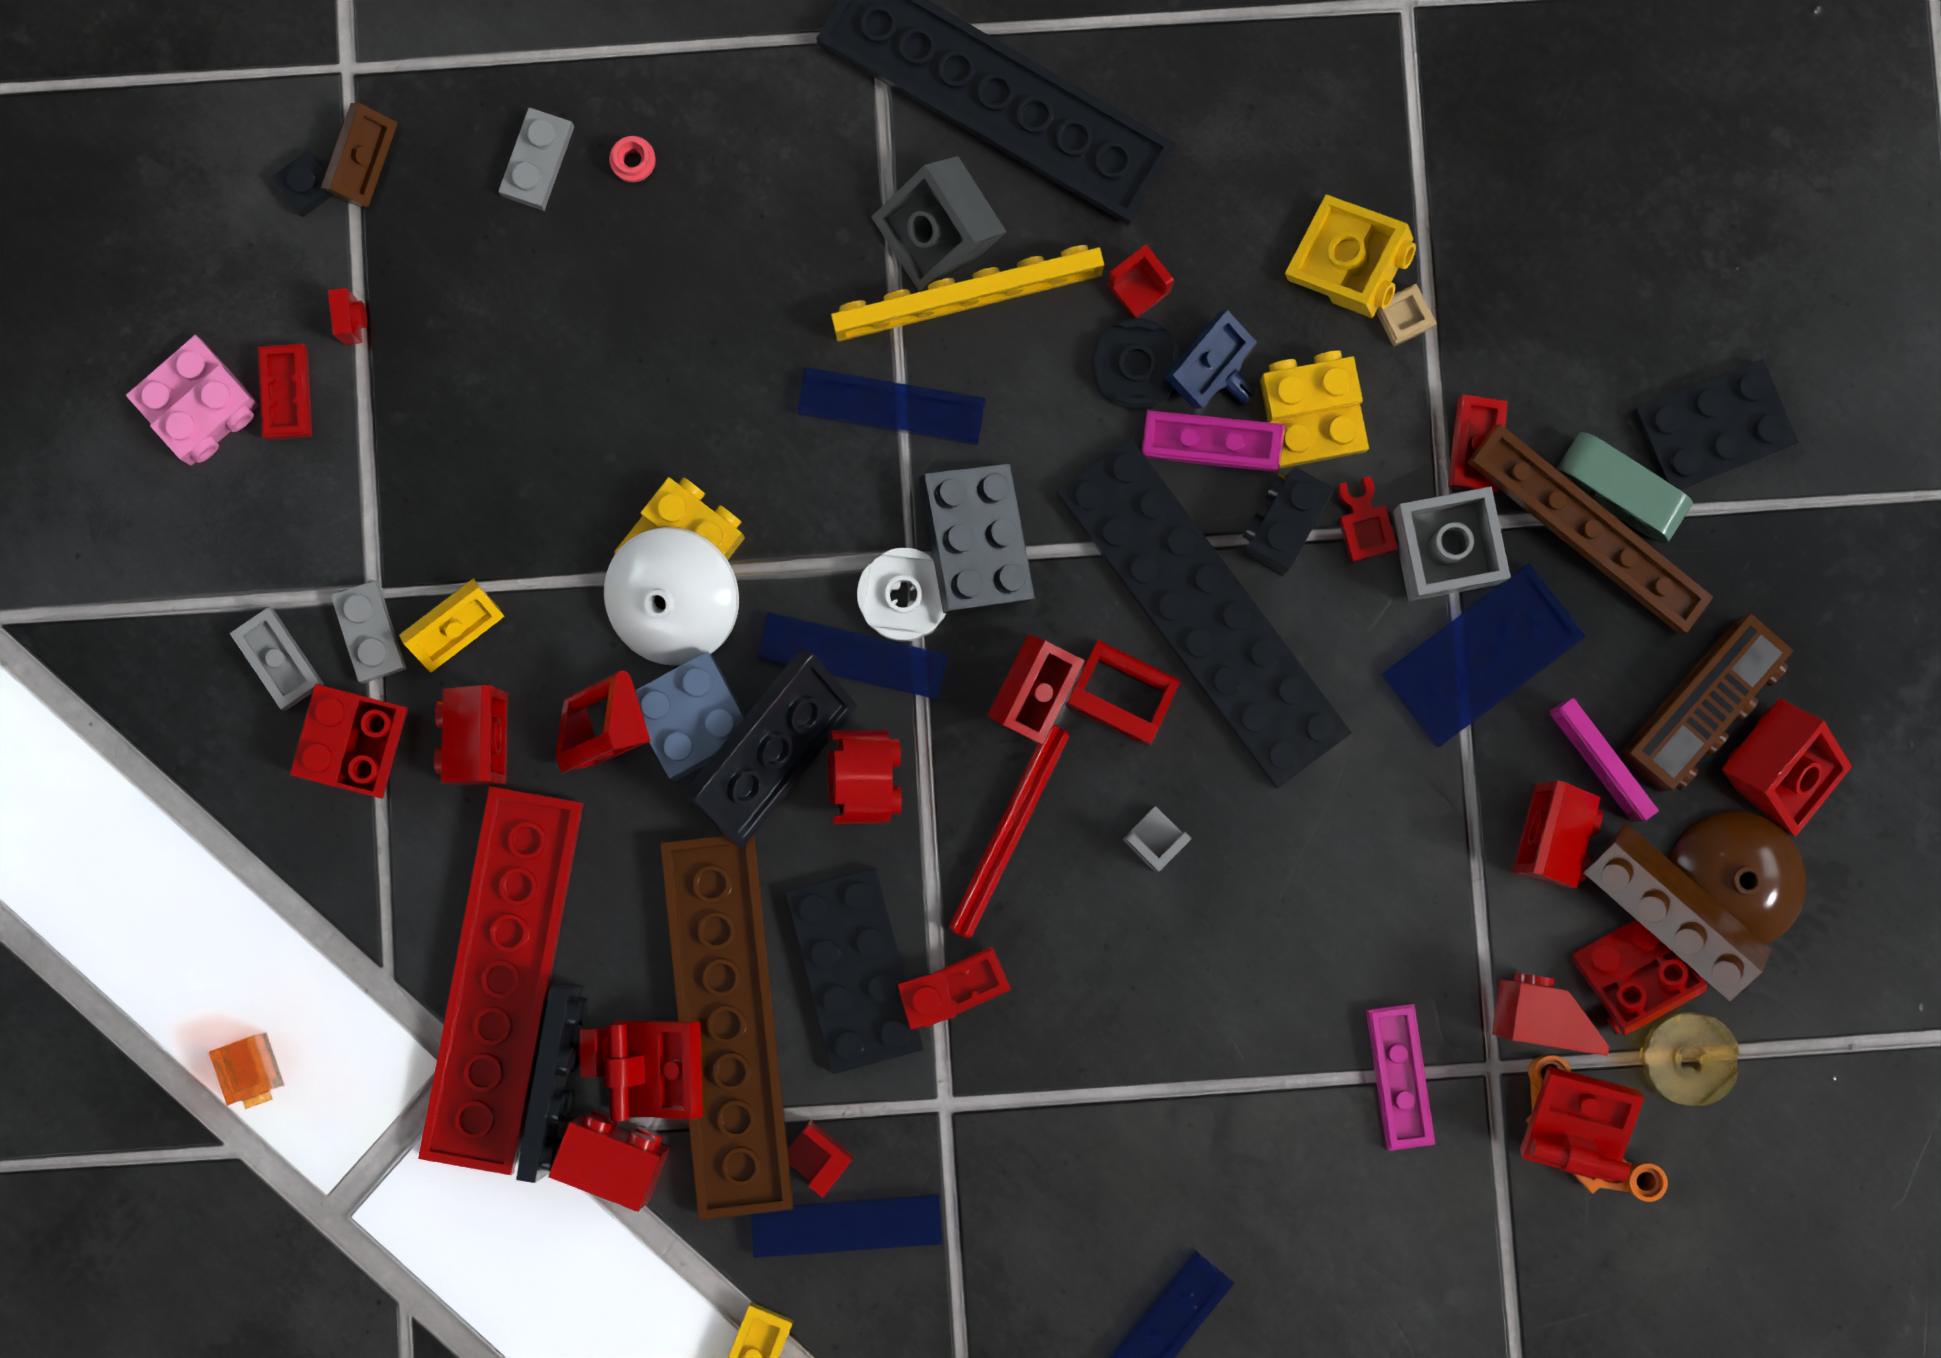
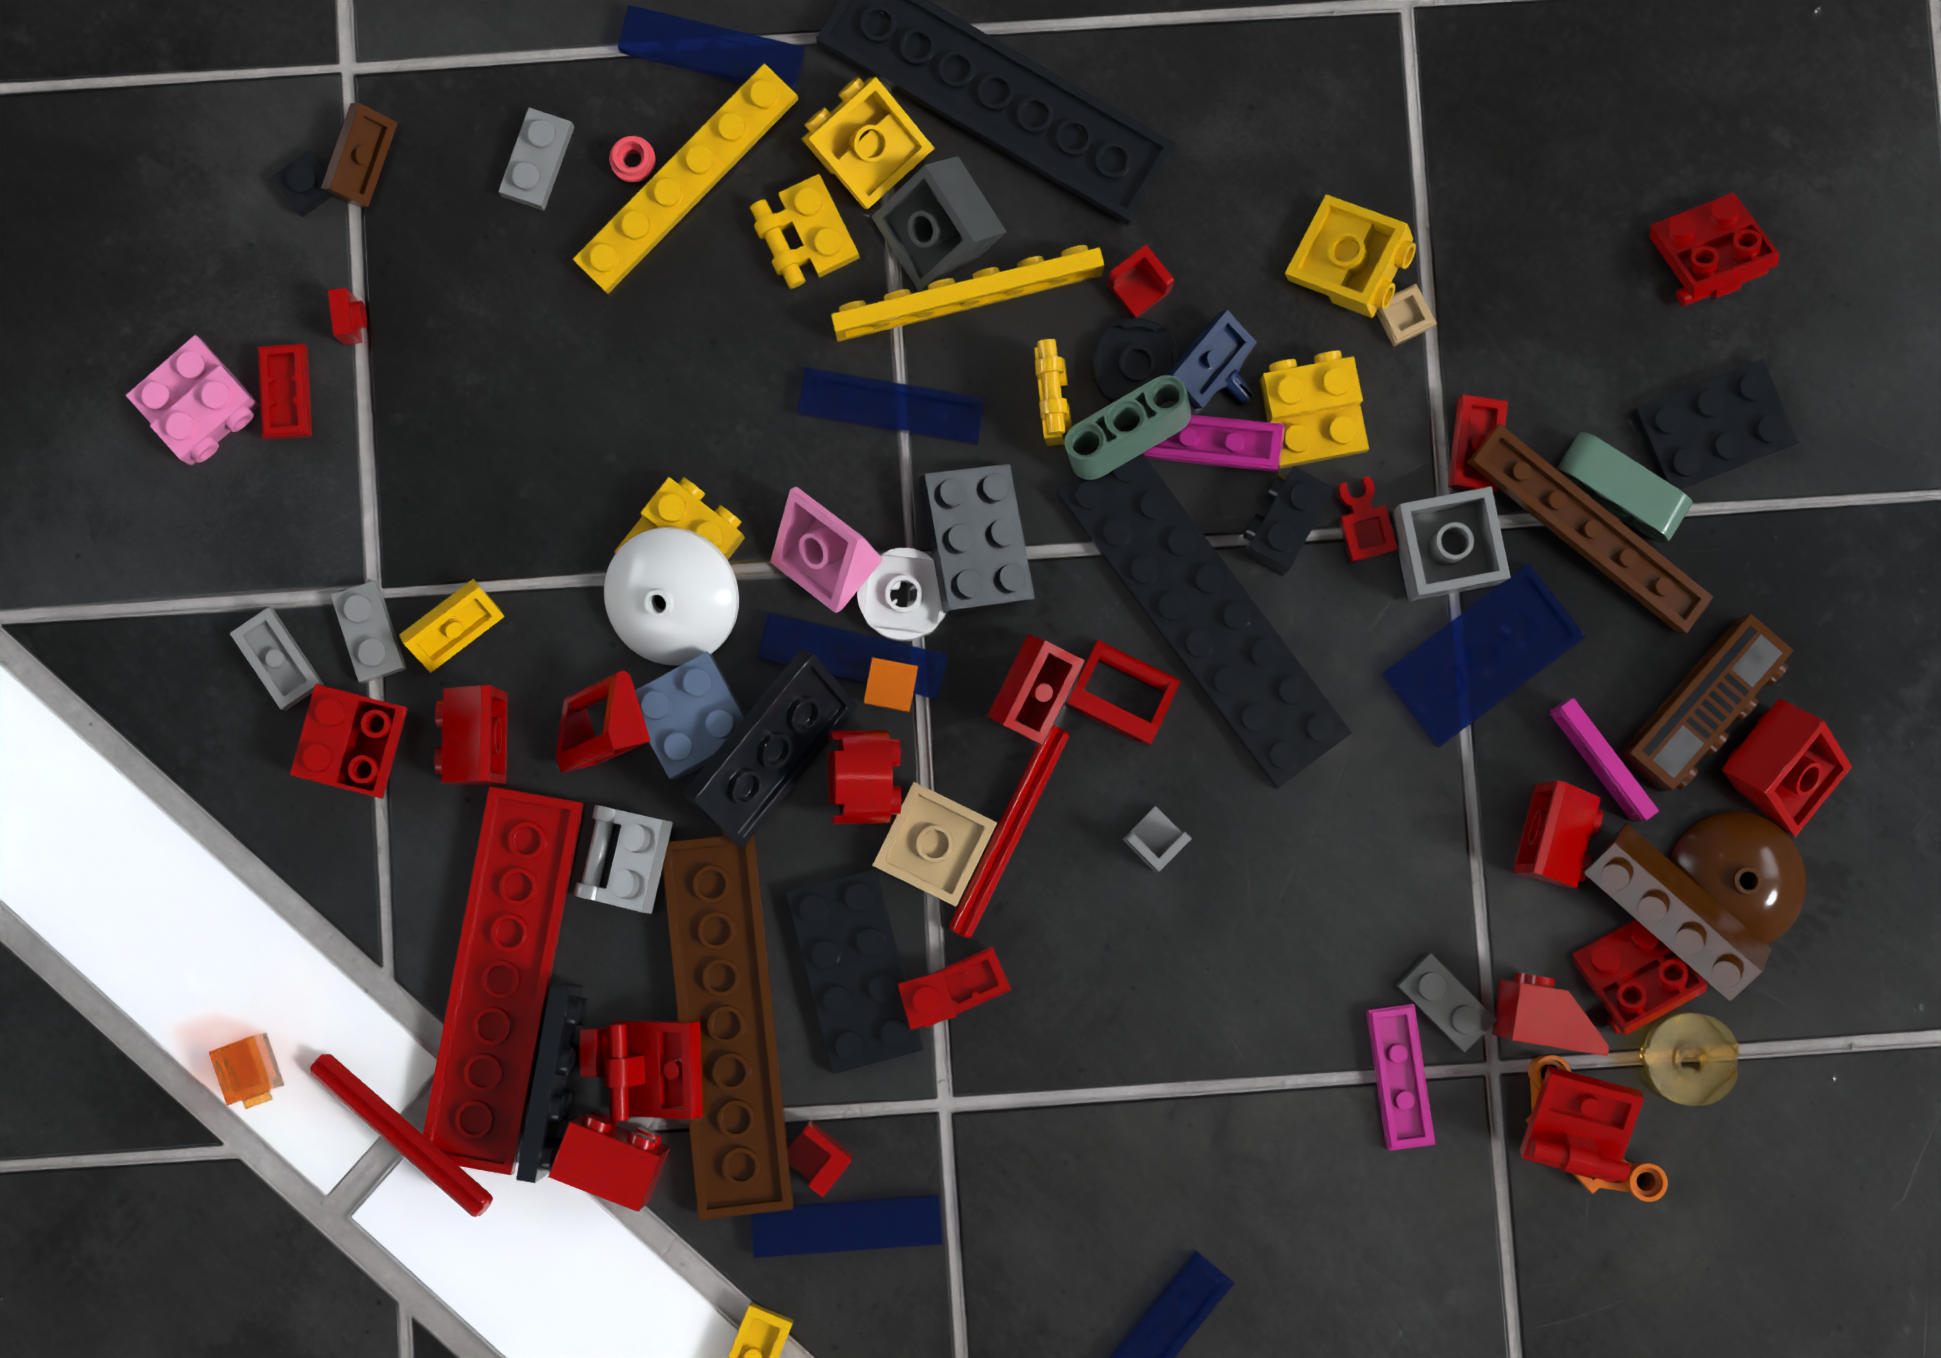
none -> red axle [309,1054,493,1217]
none -> yellow plate [573,63,799,294]
none -> light grey plate [573,805,673,914]
none -> clear blue tile [618,5,806,92]
none -> yellow plate [750,174,860,289]
none -> bright pink slope [770,486,883,613]
none -> yellow plate [802,77,935,209]
none -> orange tile [863,657,918,713]
none -> tan plate [872,782,997,907]
none -> yellow plate [1034,339,1072,446]
none -> sand green beam [1064,375,1191,480]
none -> dark grey plate [1395,953,1497,1053]
none -> red plate [1649,192,1780,307]

